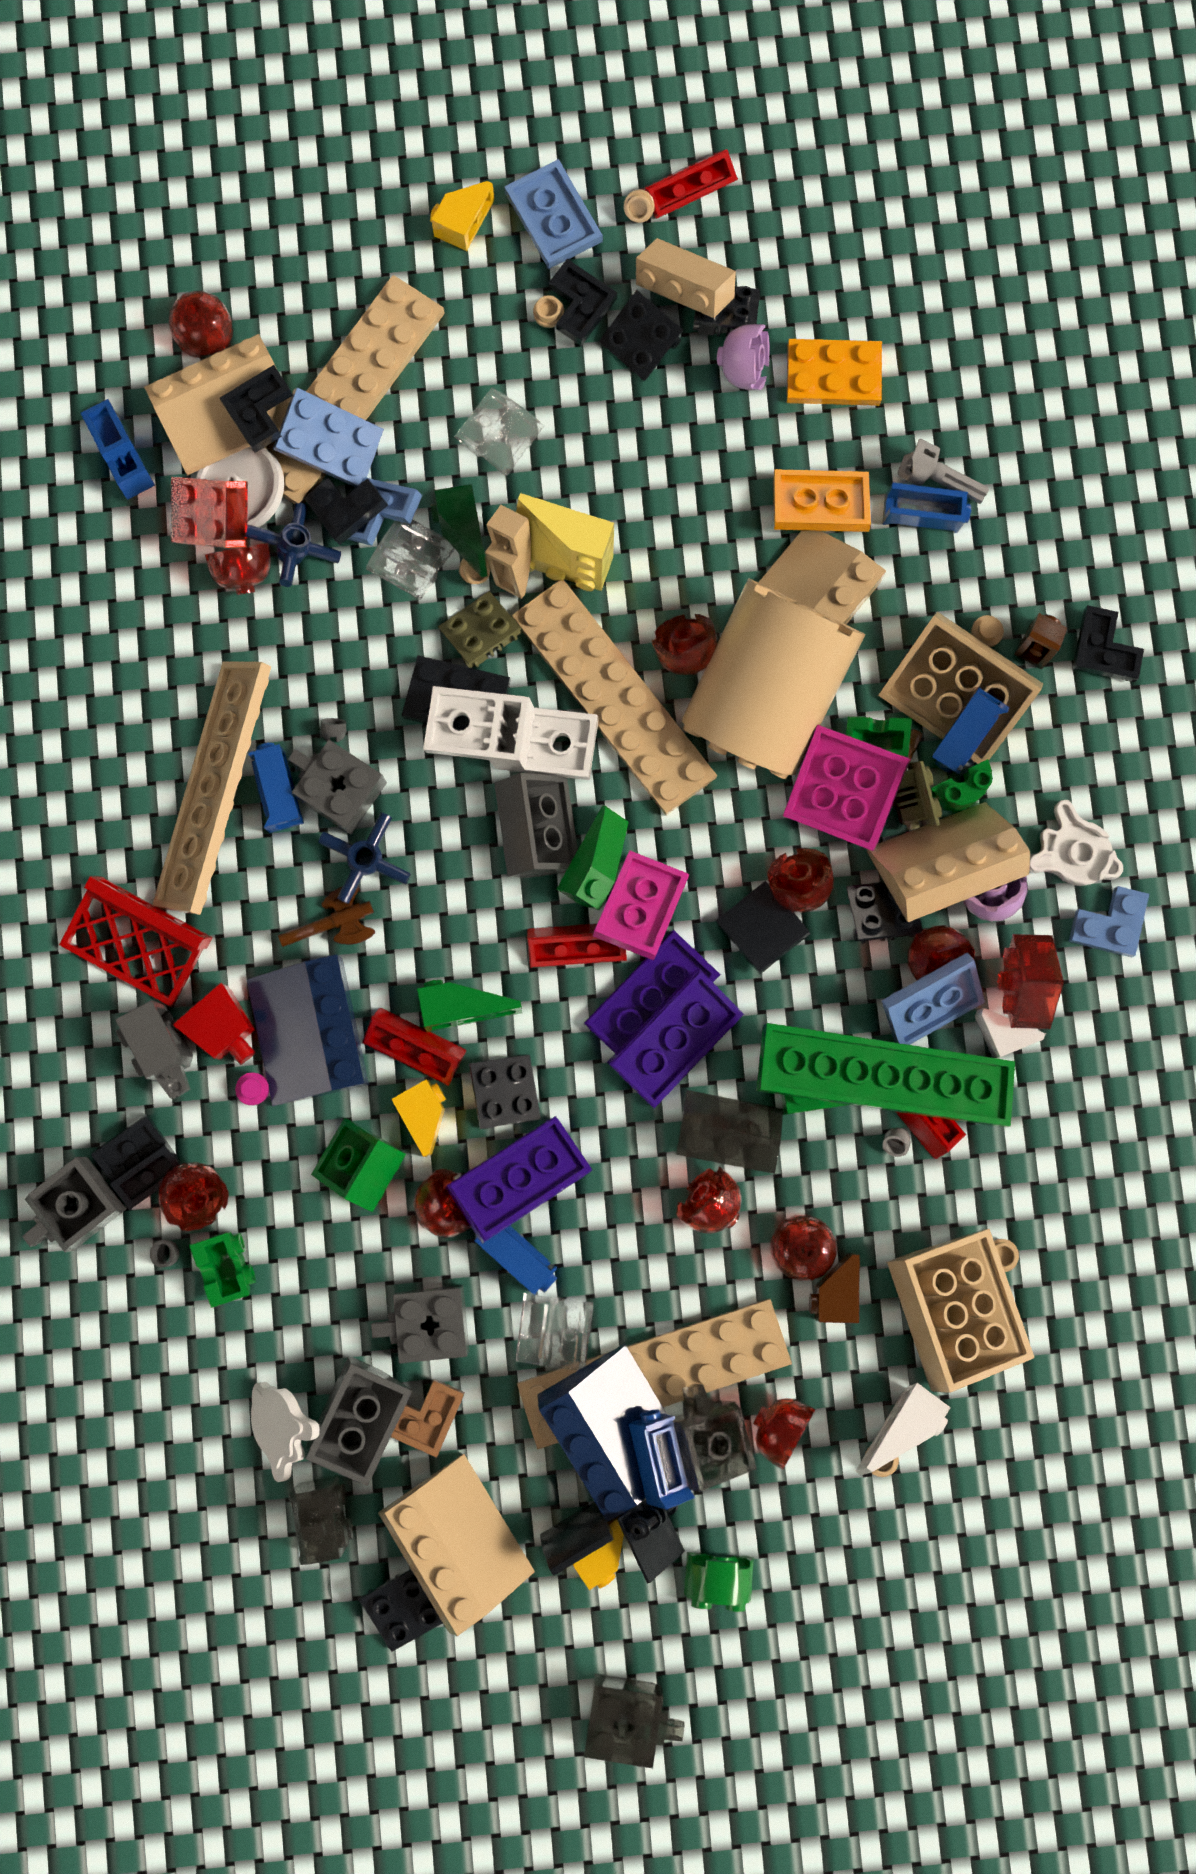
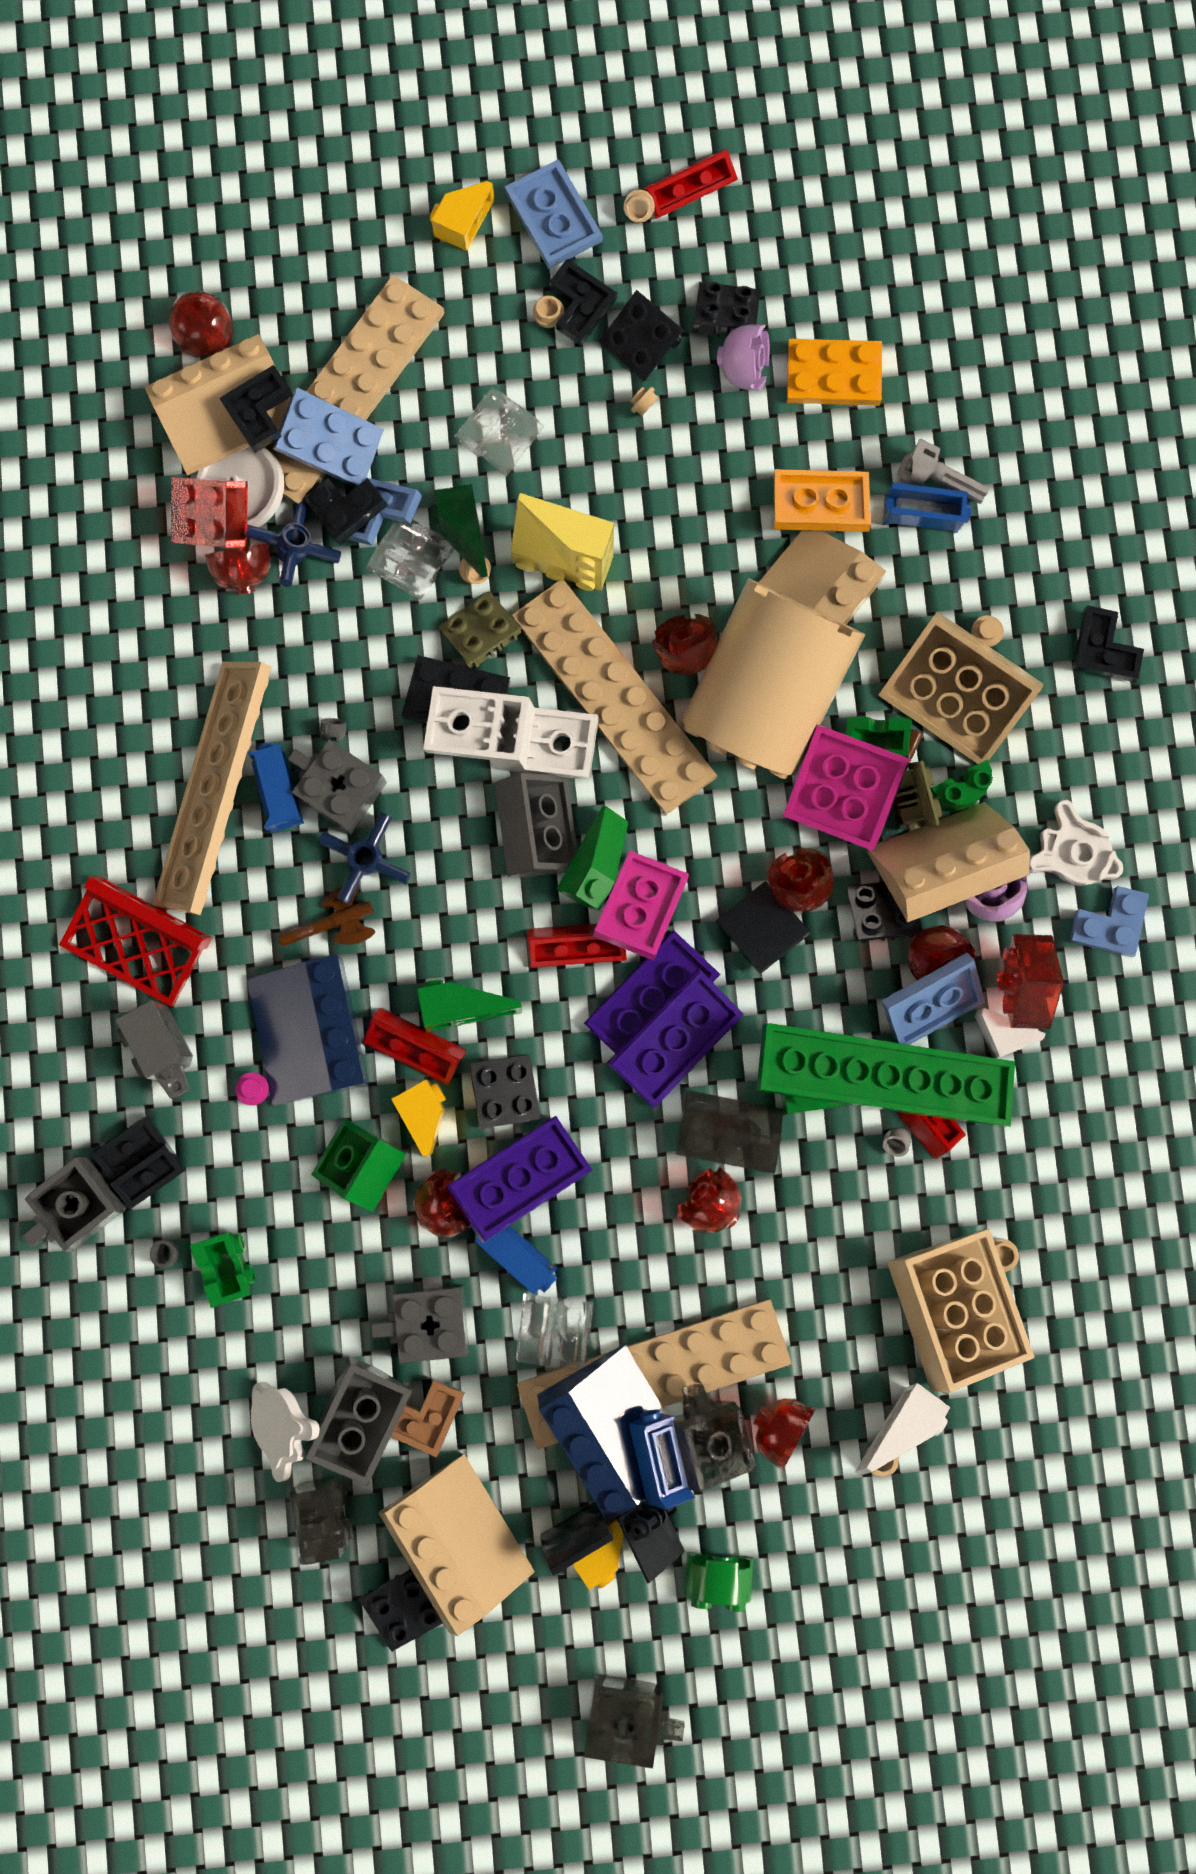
blue slope [81,399,155,500] -> none
clear red cylinder [158,1162,229,1231] -> none
red torso [173,983,255,1065] -> none
tan slope [485,505,531,599] -> none
tan brick [636,238,736,318] -> none
clear red cylinder [770,1215,837,1281] -> none
reddish brown slope [809,1253,860,1323] -> none
blue window [932,687,1010,774] -> none
reddish brown slope [1014,613,1067,669] -> none
none -> tan plate [630,387,659,417]

